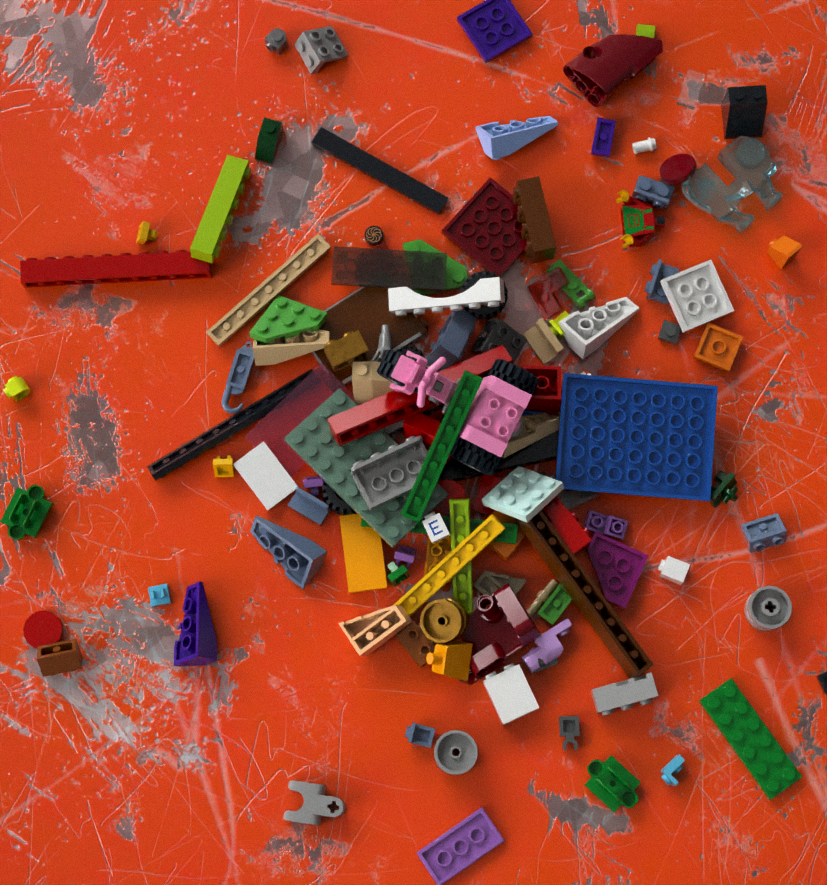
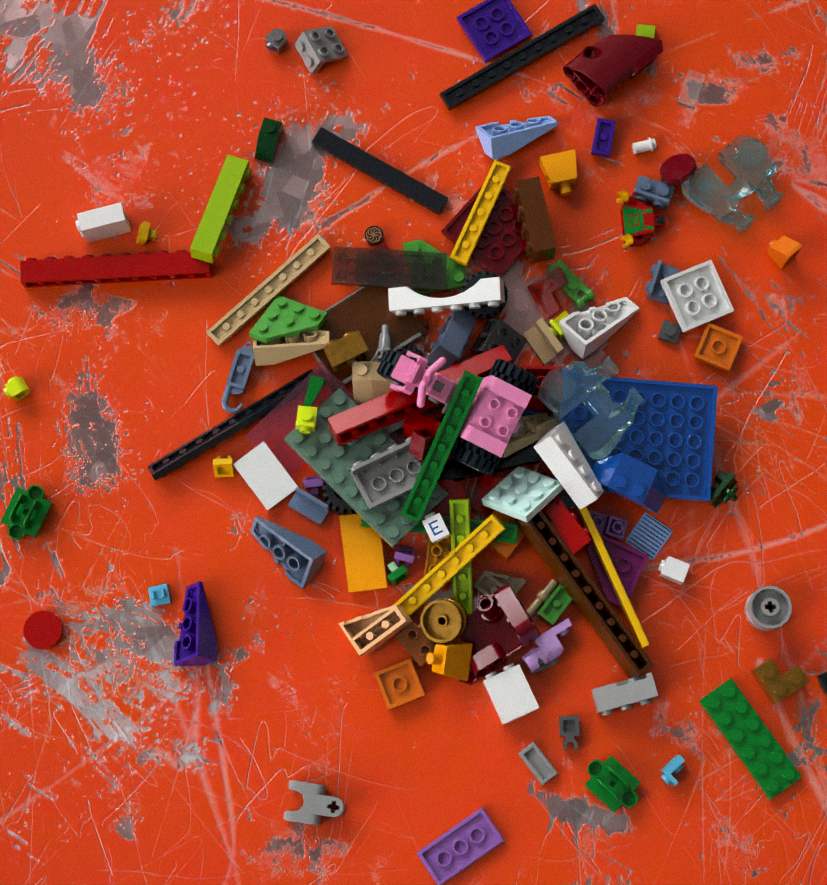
dark orange brick [37,639,82,677] -> none
sand blue bracket [405,722,435,748] -> none
light grey wheel [434,730,478,775] -> none
black slope [721,85,768,139] -> none
sand blue bracket [741,513,787,553] -> none
none -> white brick [75,202,131,243]
none -> neon yellow bracket [295,405,318,434]
none -> green slope [303,375,326,407]
none -> orange plate [374,658,425,710]
none -> dark red brick [409,428,436,461]
none -> black plate [440,4,605,111]
none -> yellow tile [449,160,512,267]
none -> light grey tile [518,741,558,786]
none -> white wedge [534,421,604,509]
none -> clear light blue animal [538,356,645,460]
none -> light orange torso [539,149,577,196]
none -> yellow tile [576,505,649,649]
none -> blue wedge [592,453,666,514]
none -> light blue sticker [625,512,673,560]
none -> pearl gold brick [751,659,810,705]

